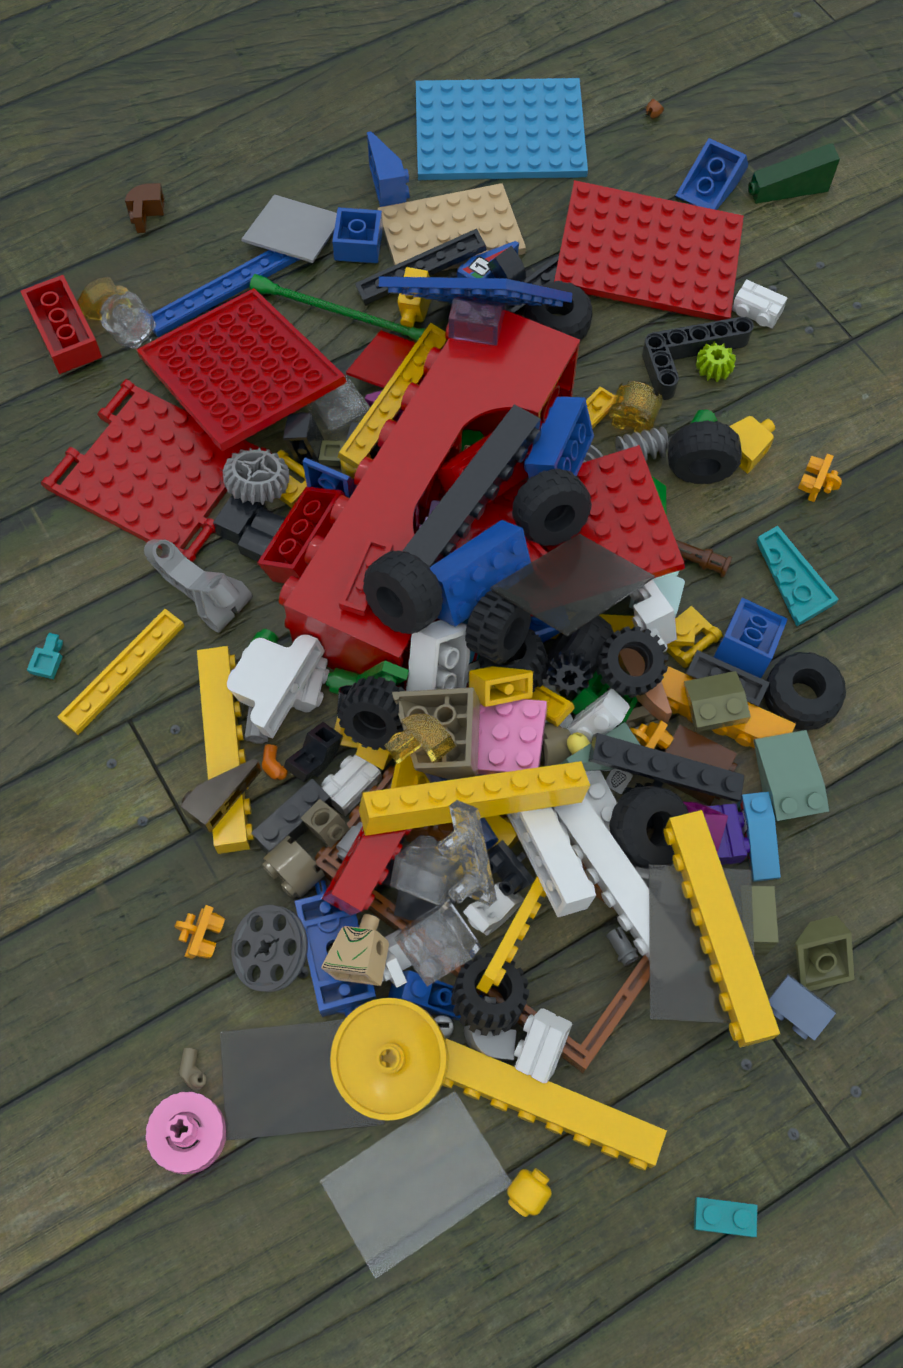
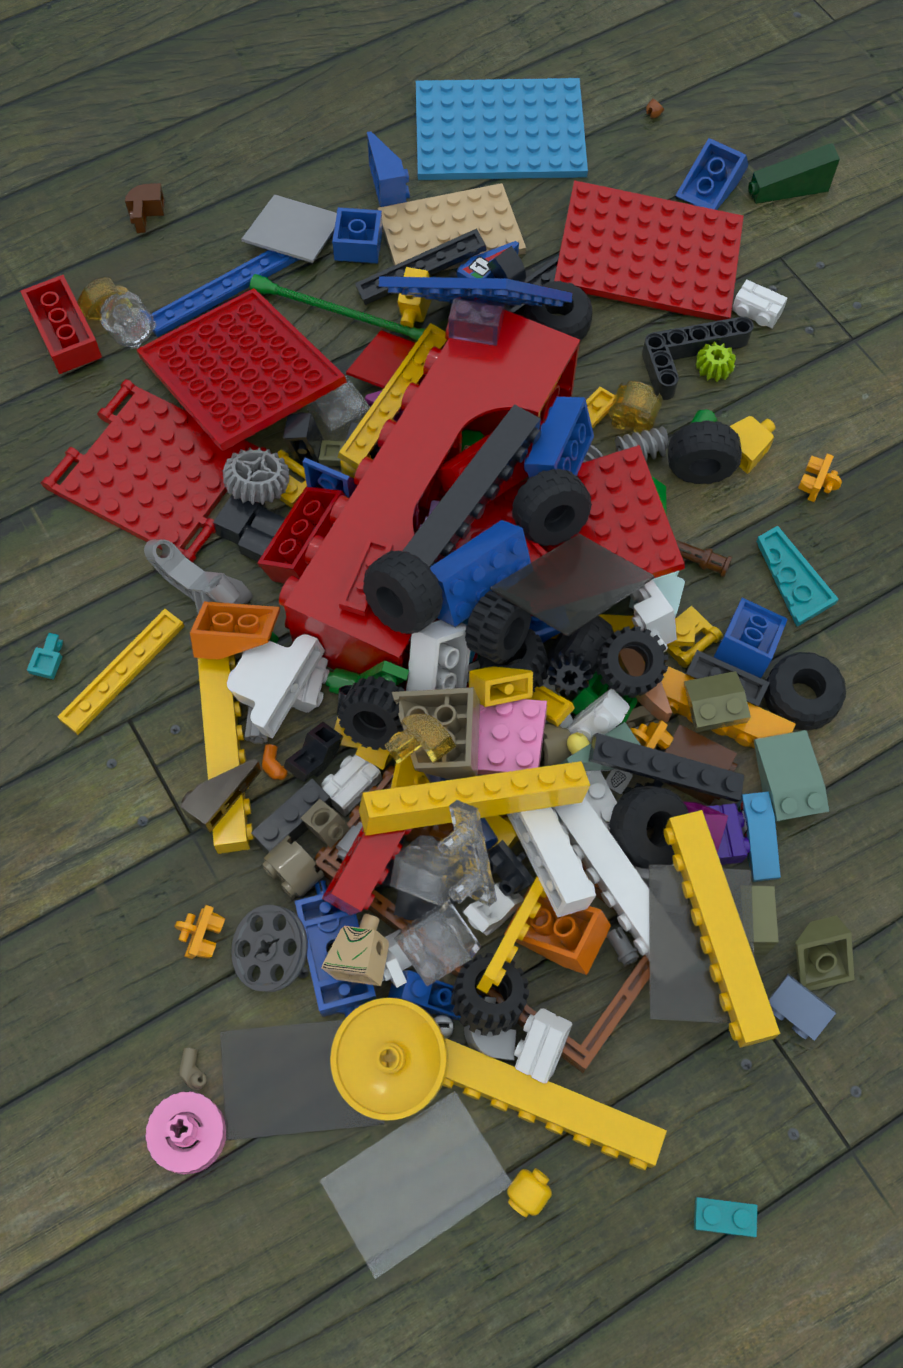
none -> orange slope [190,601,280,659]
none -> orange slope [504,887,611,975]

